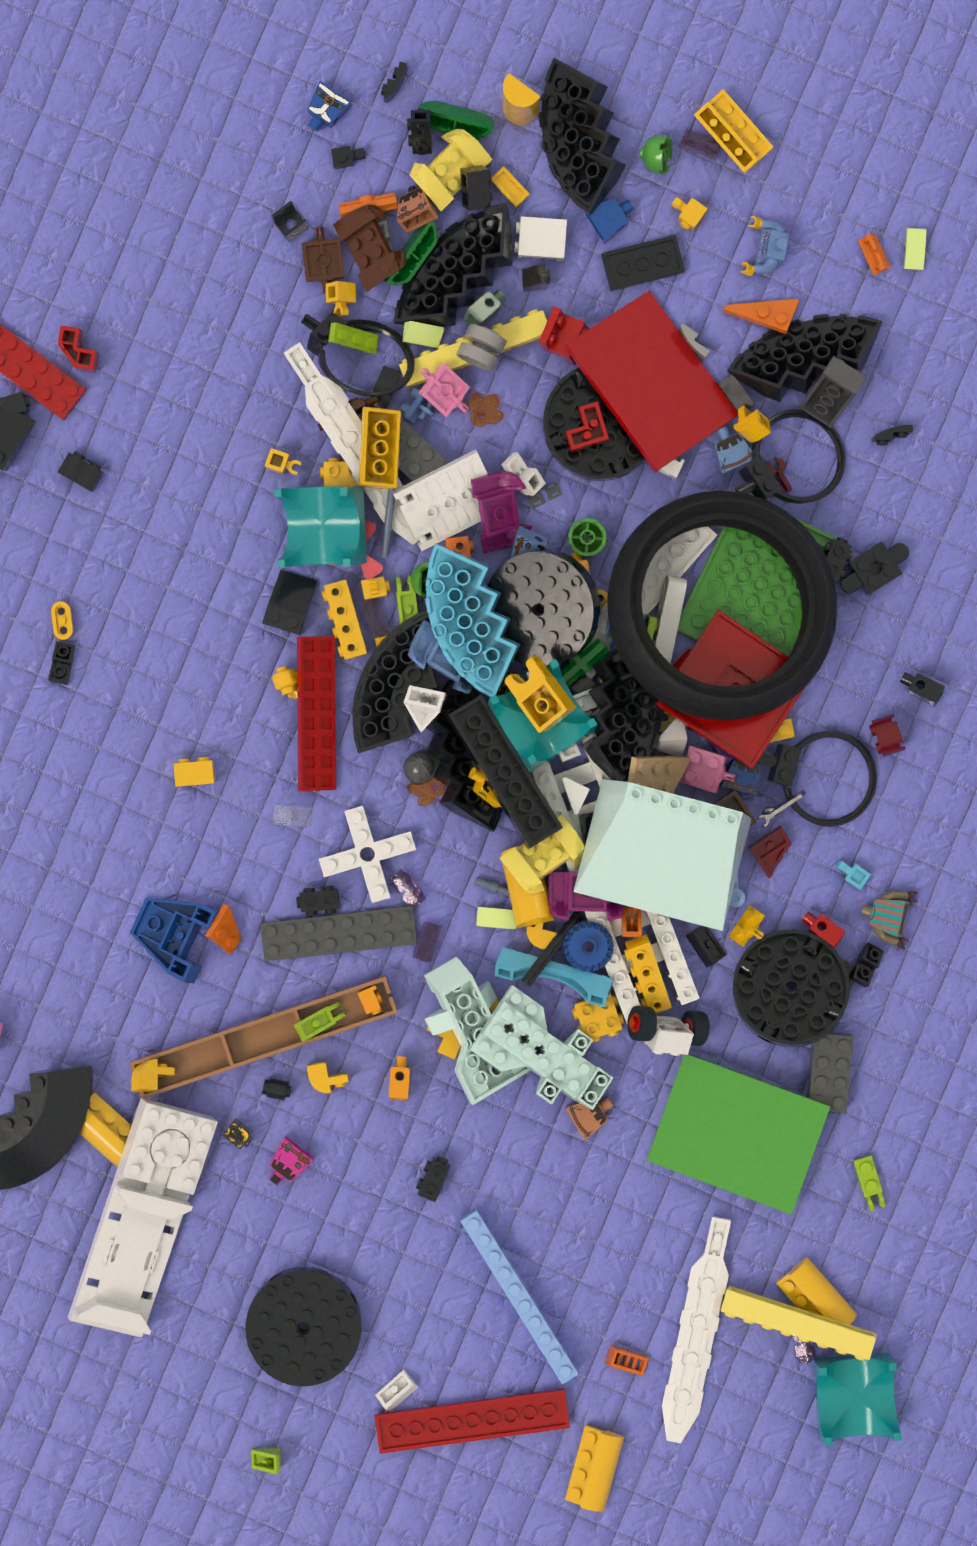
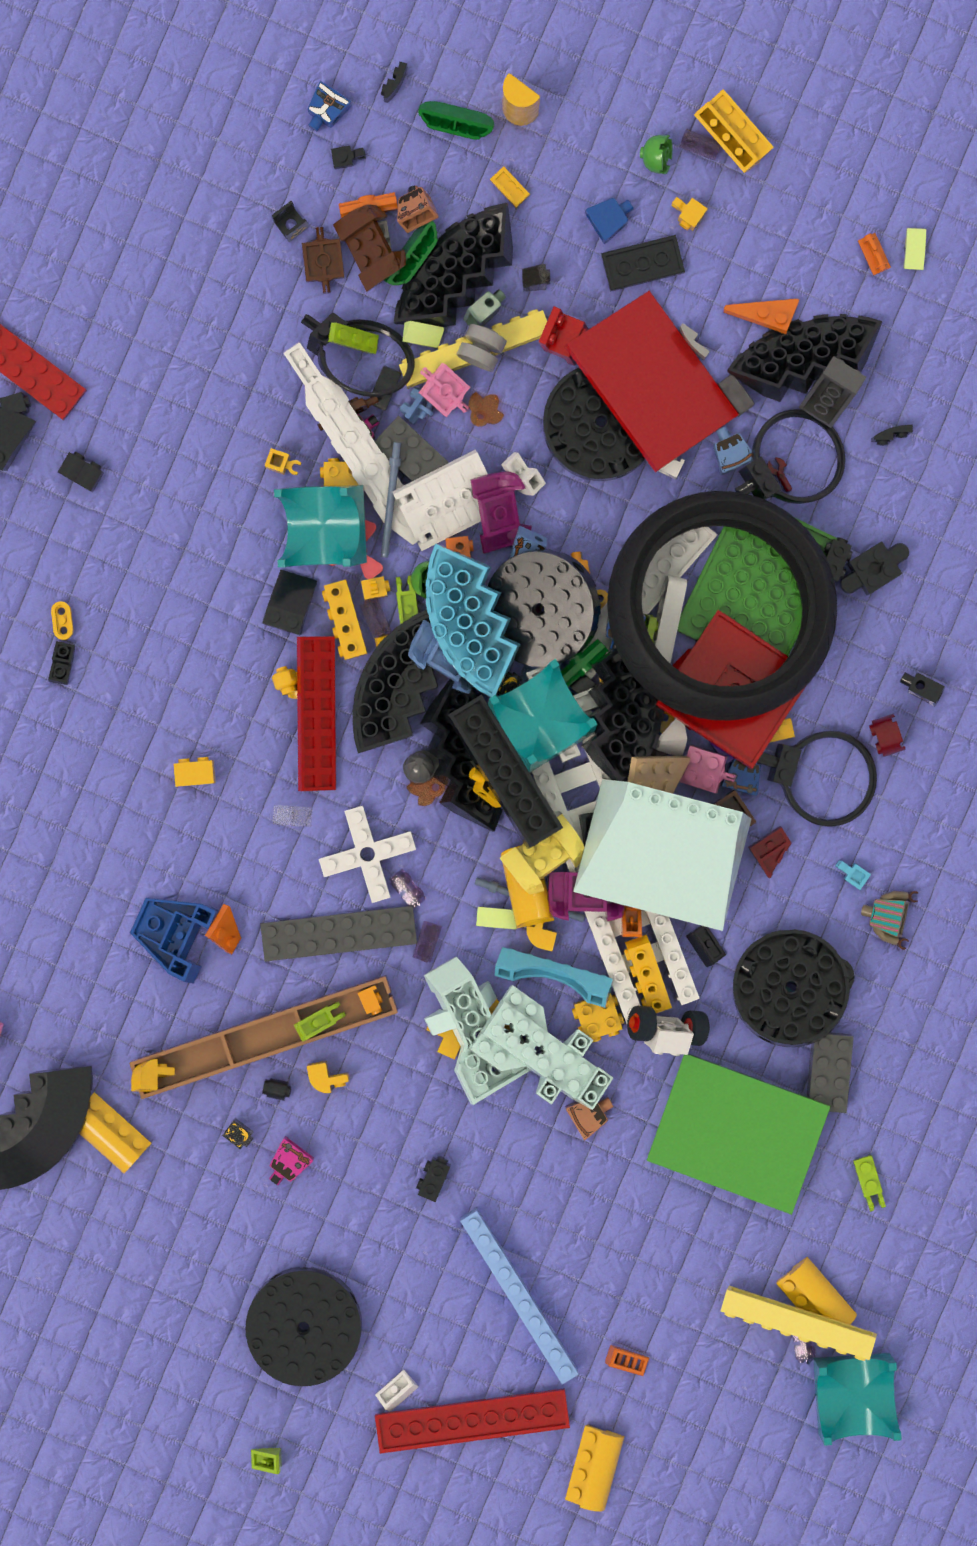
red brick [58,326,99,373] -> none
white piece [68,1098,218,1337] -> none
black brick [296,886,340,915] -> none
yellow brick [326,281,356,317] -> none
yellow brick [358,407,401,489] -> none
light orange torso [389,1056,410,1101] -> none
white slope [404,685,446,732] -> none
black brick [407,110,432,155] -> none
light yellow piece [410,129,492,212] -> none
black brick [460,165,492,211] -> none
yellow brick [505,655,576,733] -> none
white panel [514,216,567,262] -> none
black axle [521,911,585,987] -> none
dark grey piece [527,481,562,509] -> none
black brick [539,58,626,214] -> none
white slope [561,777,590,815] -> none
blue gear [563,921,614,972] -> none
red brick [565,401,609,453] -> none
bright green cylinder [568,518,607,557] -> none
white plate [662,1216,731,1443] -> none
yellow plate [728,906,765,947] -> none
light blue plate [730,874,745,907] -> none
yellow brick [733,405,771,442] -> none
medium blue torso [740,216,789,276] -> none
flag [757,790,806,827] -> none
red torso [802,911,845,948] -> none
black slope [850,942,884,987] -> none

